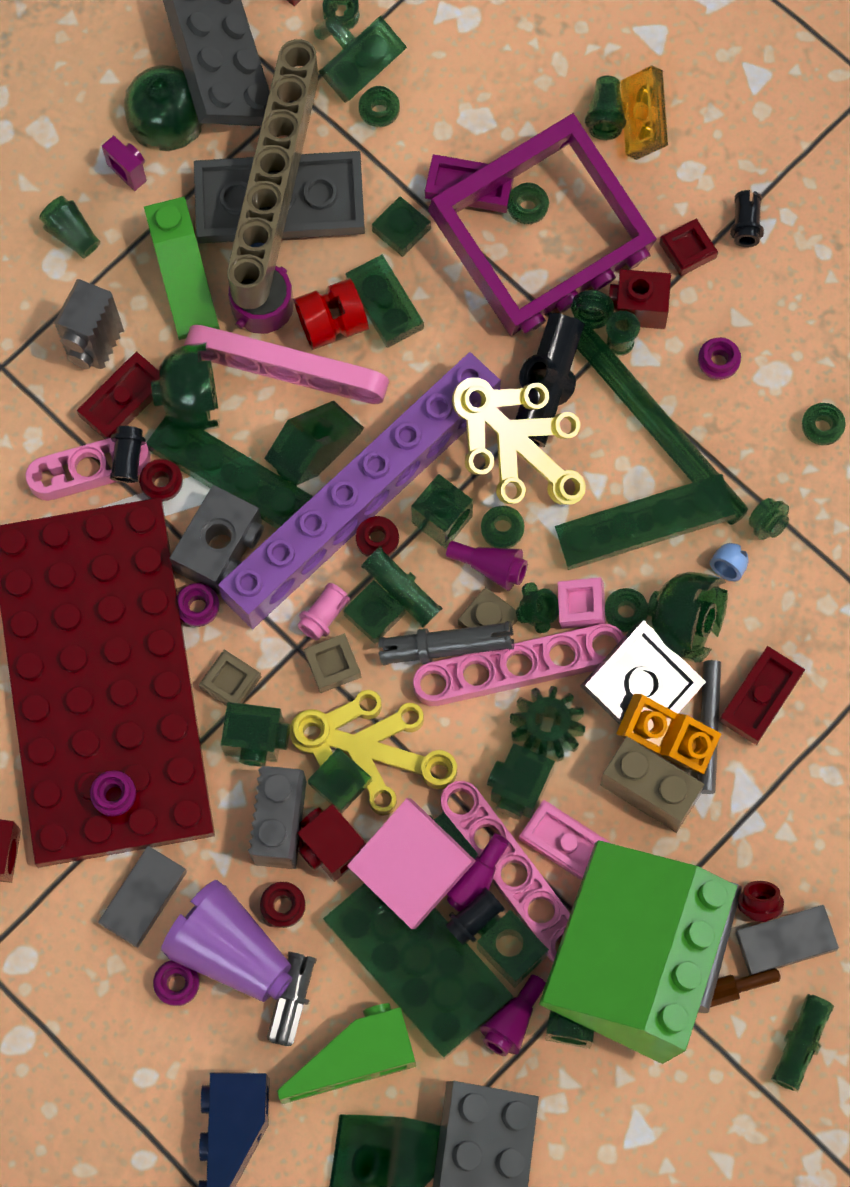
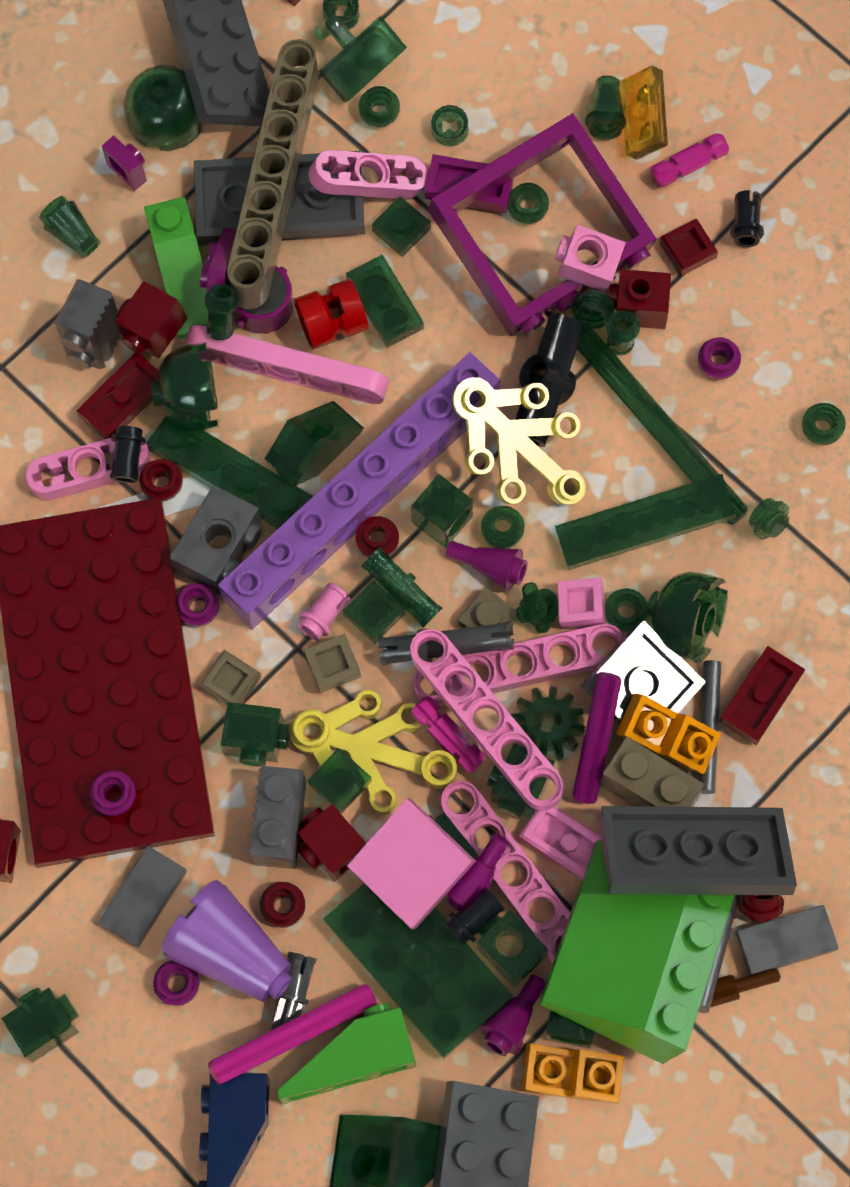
light blue hinge [710,543,749,582] -> none
clear green pin [771,994,835,1092] -> none
none -> clear green brick [1,988,79,1063]
none -> dark red brick [114,281,188,359]
none -> magenta plate [200,227,237,308]
none -> clear green pin [204,284,239,340]
none -> dark pink axle [208,984,376,1084]
none -> bright pink beam [308,150,428,199]
none -> bright pink beam [410,629,563,811]
none -> dark pink axle [411,696,486,773]
none -> clear green bush [431,105,469,147]
none -> light orange slope [520,1043,624,1103]
none -> bright pink brick [555,224,626,292]
none -> magenta axle [573,672,622,804]
none -> dark grey plate [599,806,797,895]
none -> dark pink axle [650,133,729,187]

